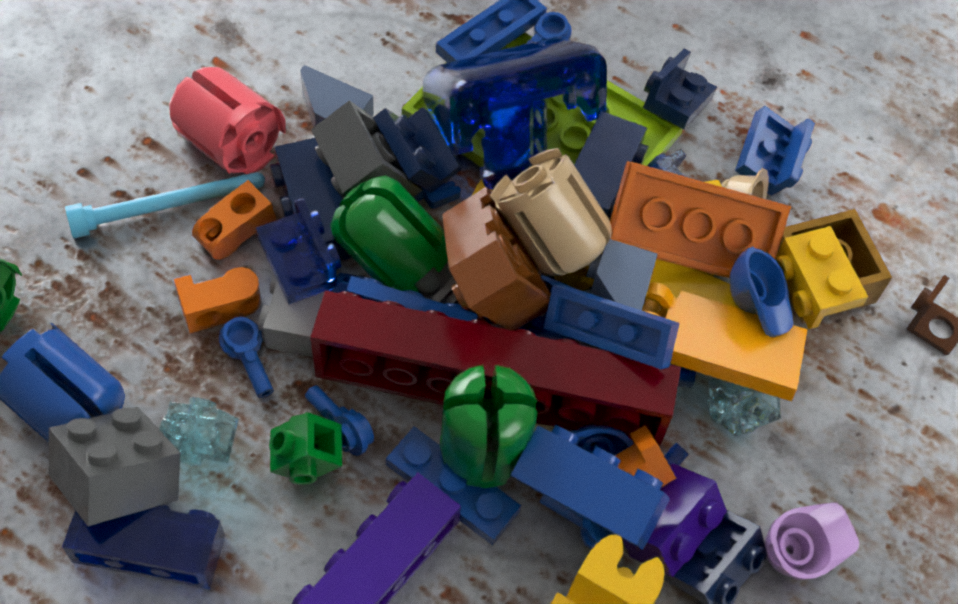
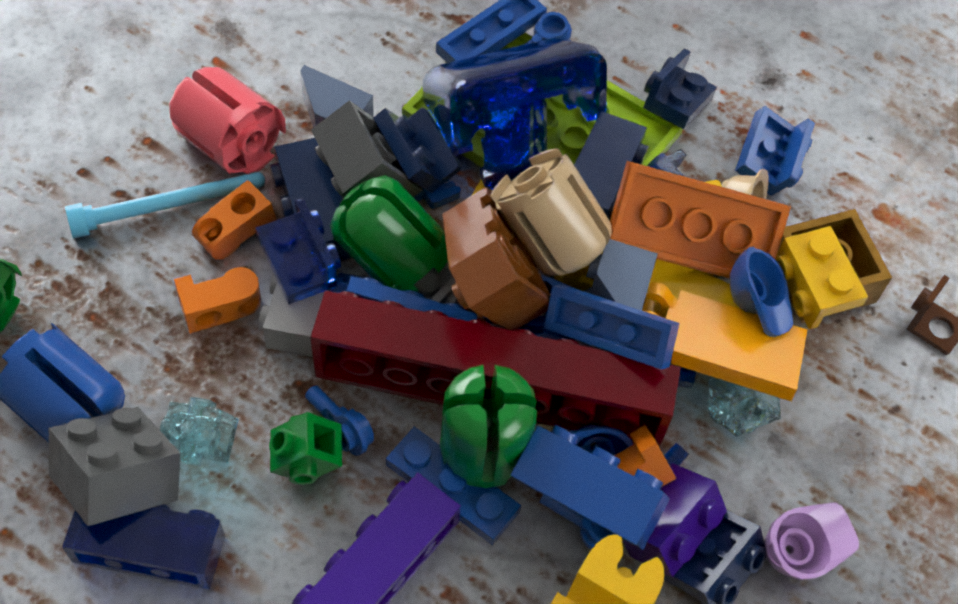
blue plate [219,317,274,398] -> none

